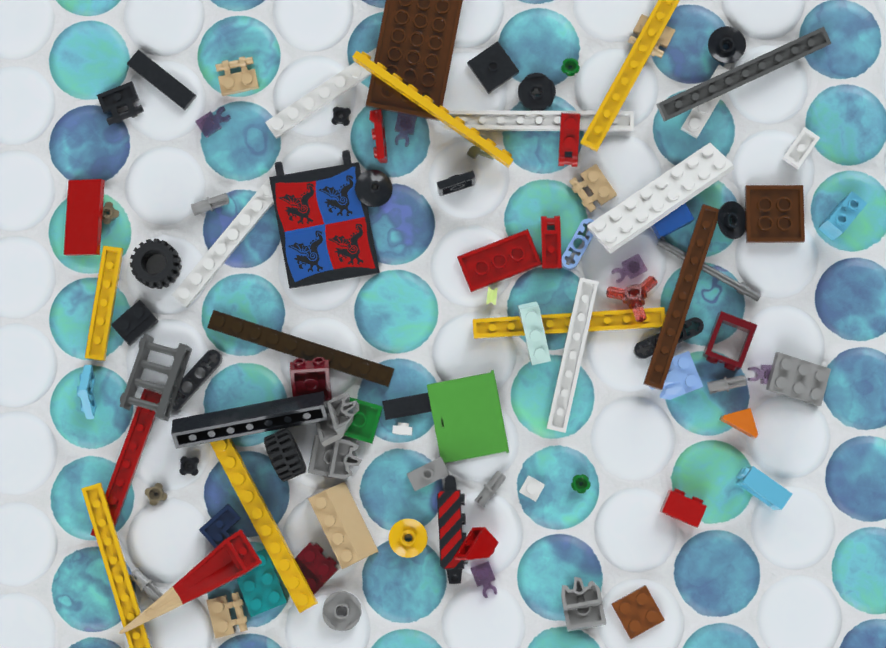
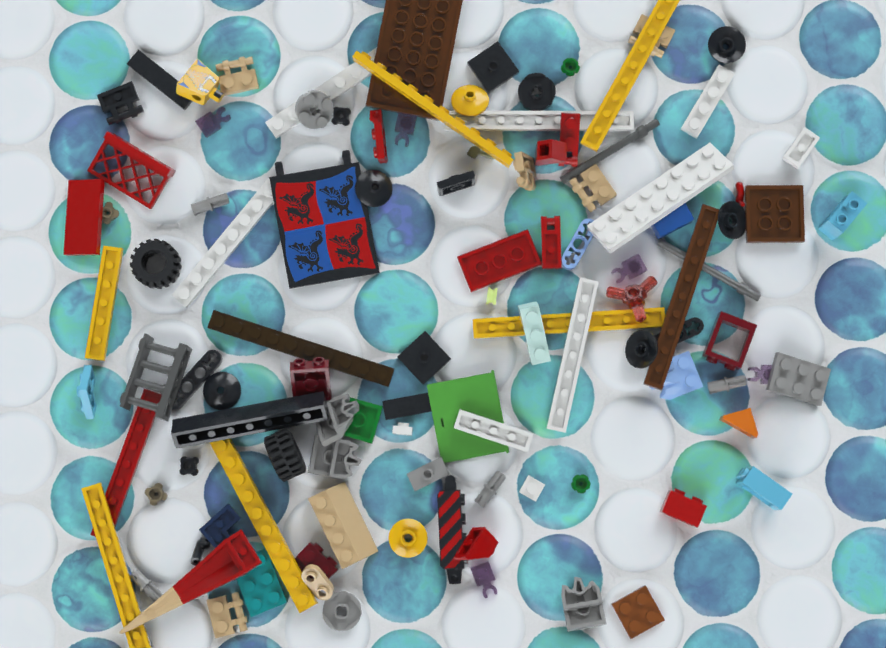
black plate [111,300,159,346] -> none
dark grey plate [656,27,832,122] -> none
none -> red fence [87,131,176,209]
none -> yellow torso [176,59,224,105]
none -> black arm [191,538,210,566]
none -> black dish [203,372,241,410]
none -> light grey plate [295,90,334,129]
none -> tan plate [301,564,334,600]
none -> black plate [397,331,451,385]
none -> yellow dish [451,85,489,117]
none -> white plate [453,409,533,452]
none -> tan plate [513,151,536,191]
none -> red slope [535,139,567,166]
none -> dark grey bar [560,119,660,184]
none -> black dish [625,330,658,369]
none -> red piece [735,182,745,207]

